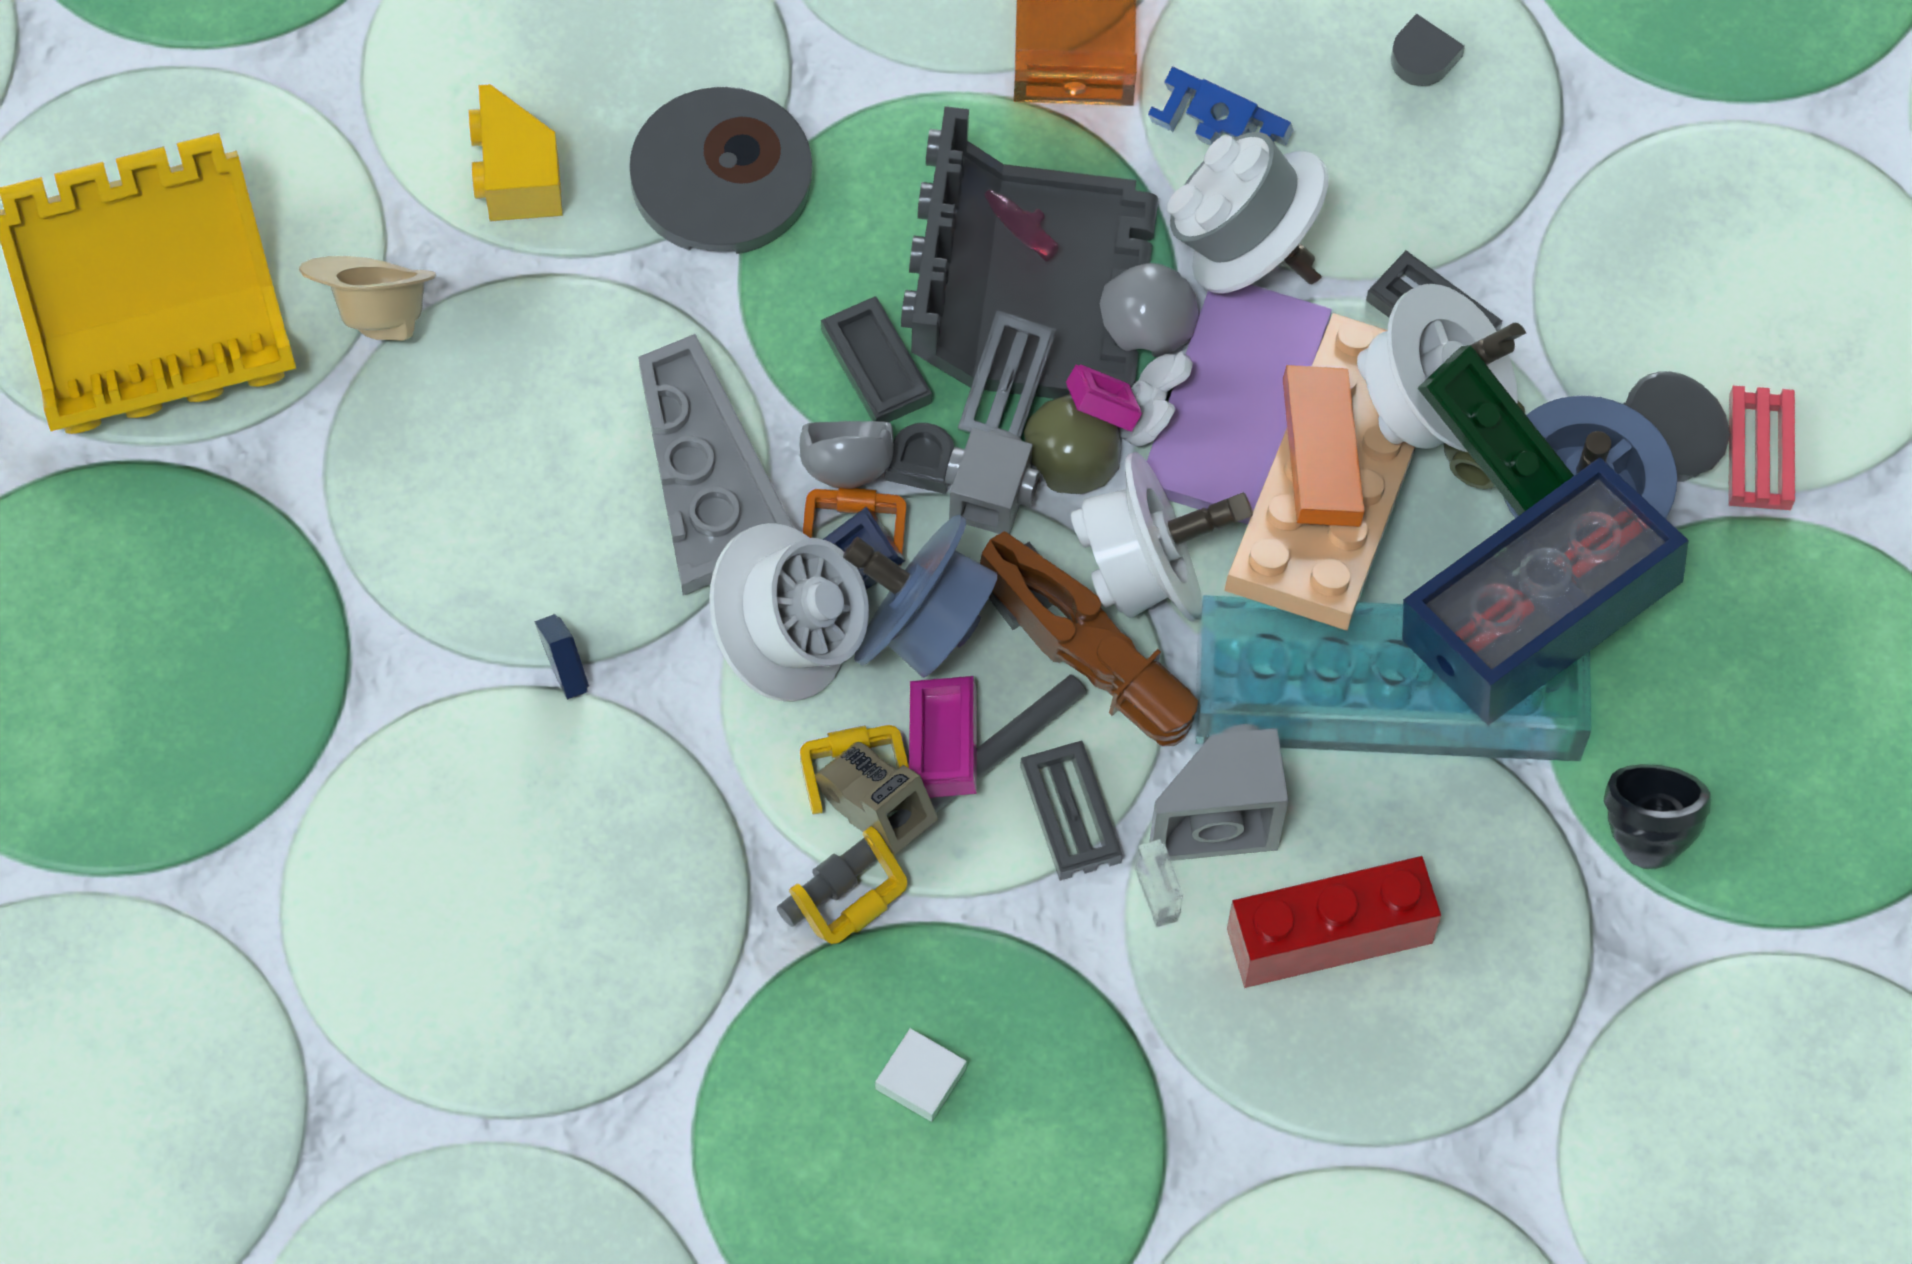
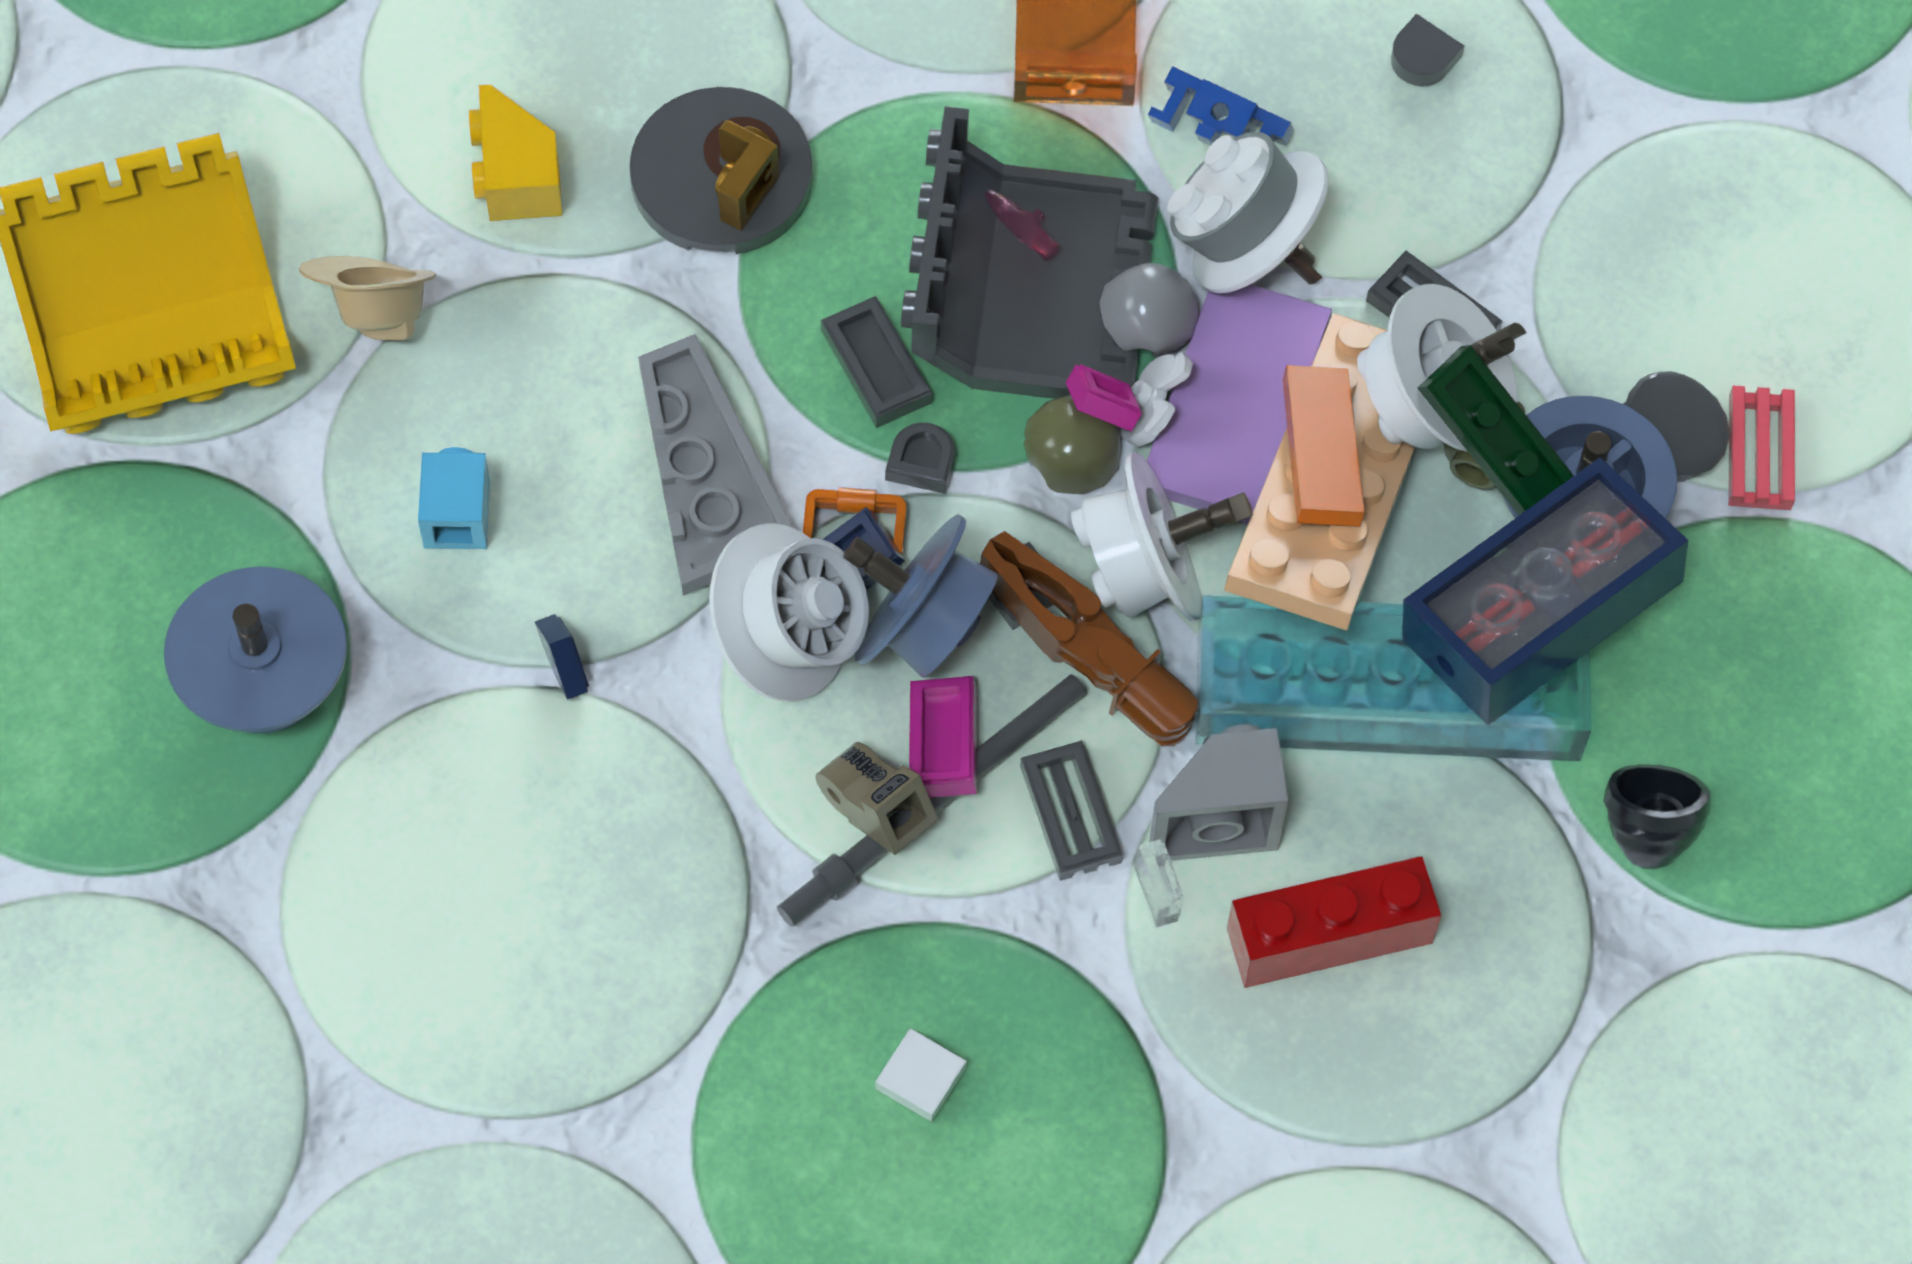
yellow piece [789,826,907,944] -> none
light grey hair [799,421,894,489] -> none
yellow piece [800,725,909,815] -> none
light grey brick [945,427,1040,534] -> none
dark grey tile [958,310,1056,439] -> none
none -> sand blue piece [164,567,347,733]
none -> medium azure brick [418,447,490,549]
none -> pearl gold bracket [715,120,780,231]

